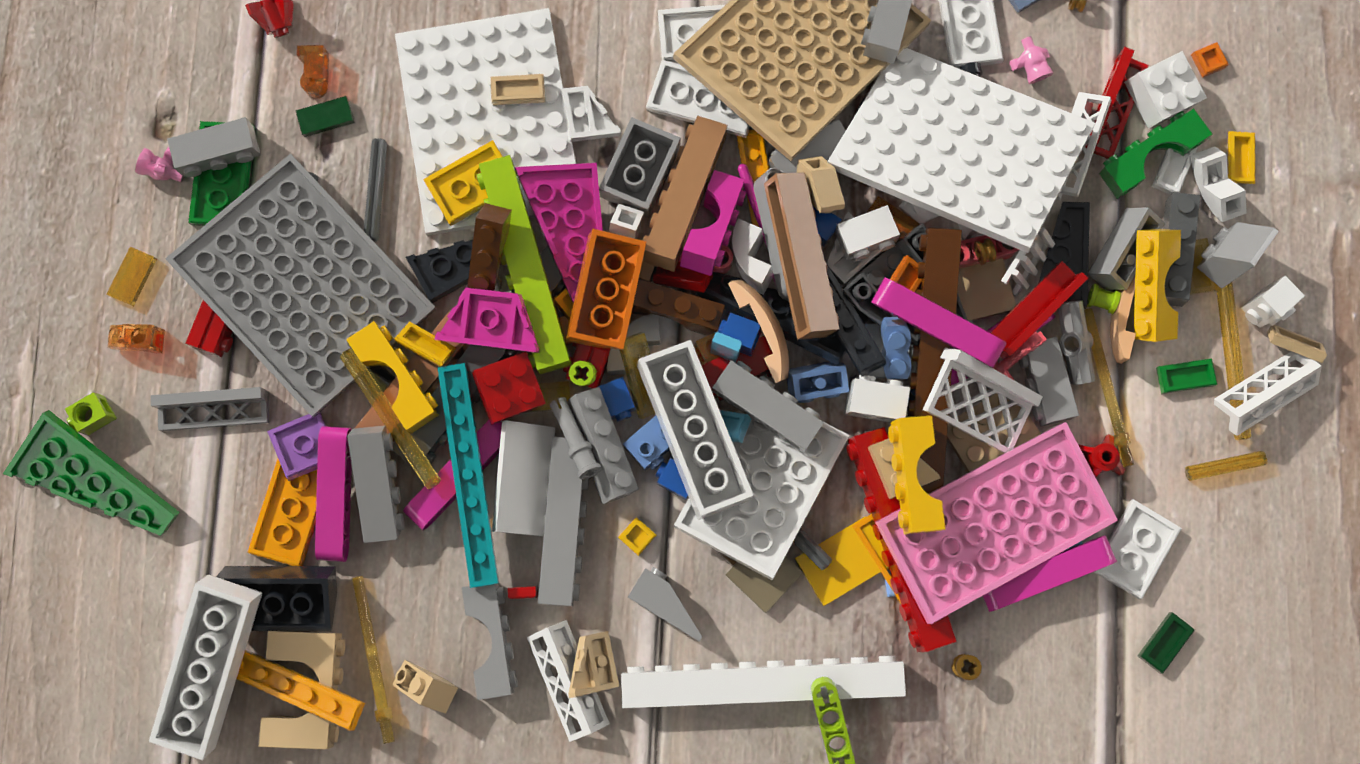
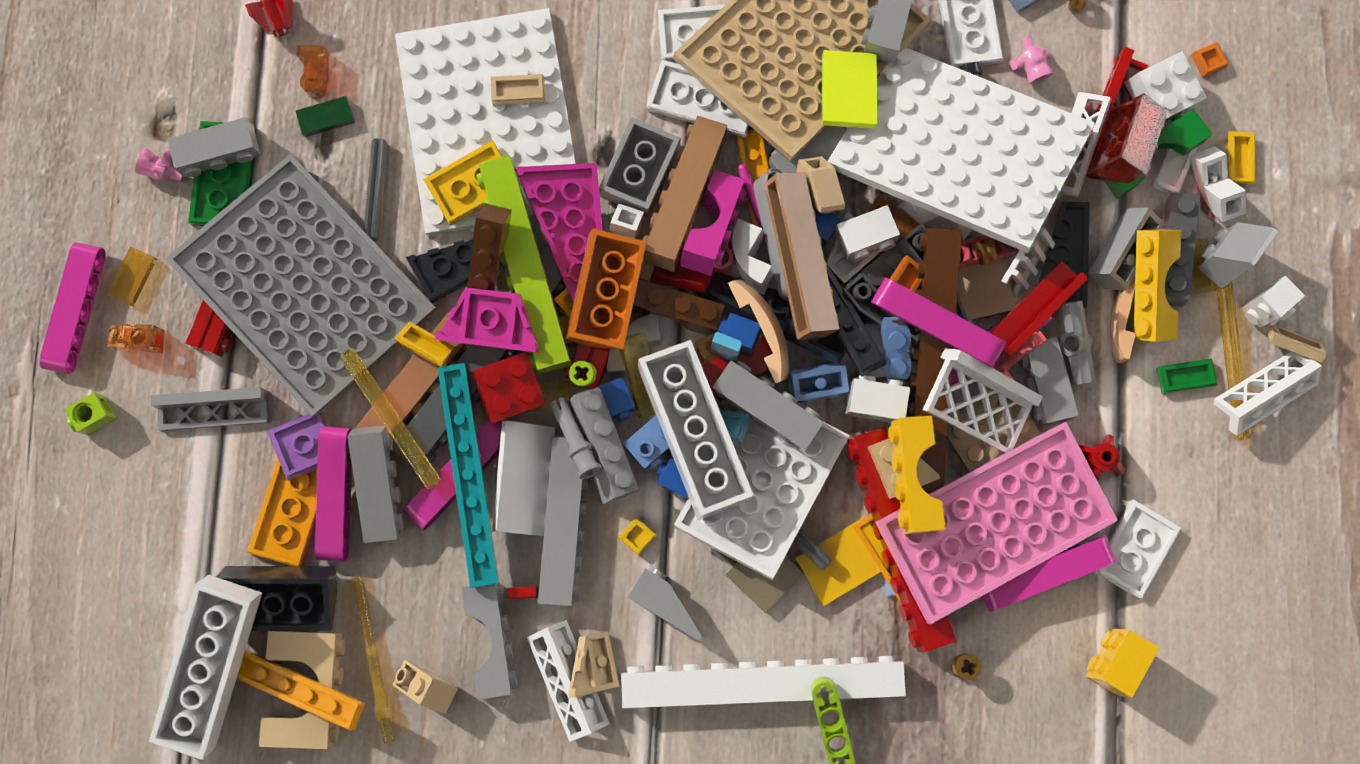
green wing [3,410,180,536] -> none
yellow arch [346,321,439,434] -> none
black plate [362,365,396,392] -> none
white wing [561,86,621,142] -> none
clear yellow bar [1084,308,1134,467] -> none
lime bush [1087,284,1121,314] -> none
dark green tile [1137,612,1195,674] -> none
clear yellow axle [1185,451,1267,481] -> none
none -> dark pink beam [39,242,106,374]
none -> neon yellow tile [822,50,877,129]
none -> clear red slope [1086,93,1168,184]
none -> yellow brick [1086,629,1160,698]

